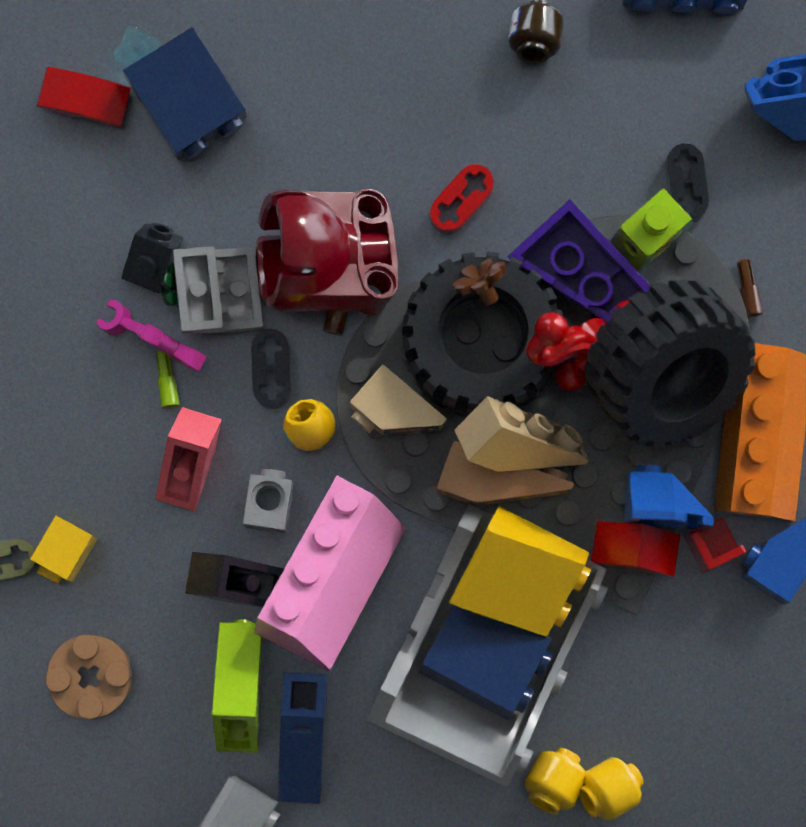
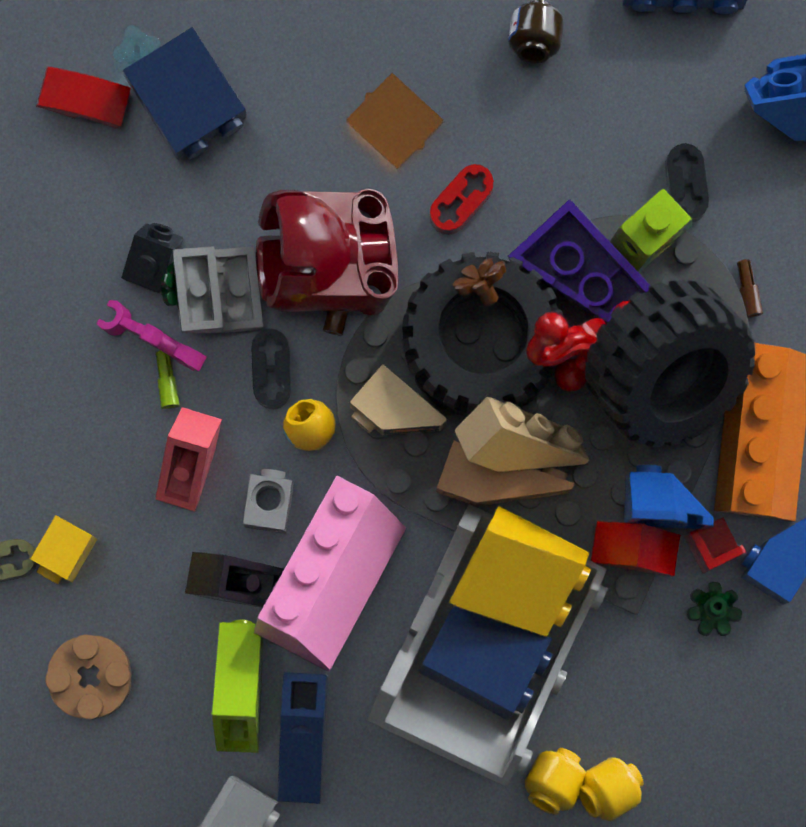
none -> clear orange piece [346,73,444,169]
none -> dark green plant [687,582,742,636]

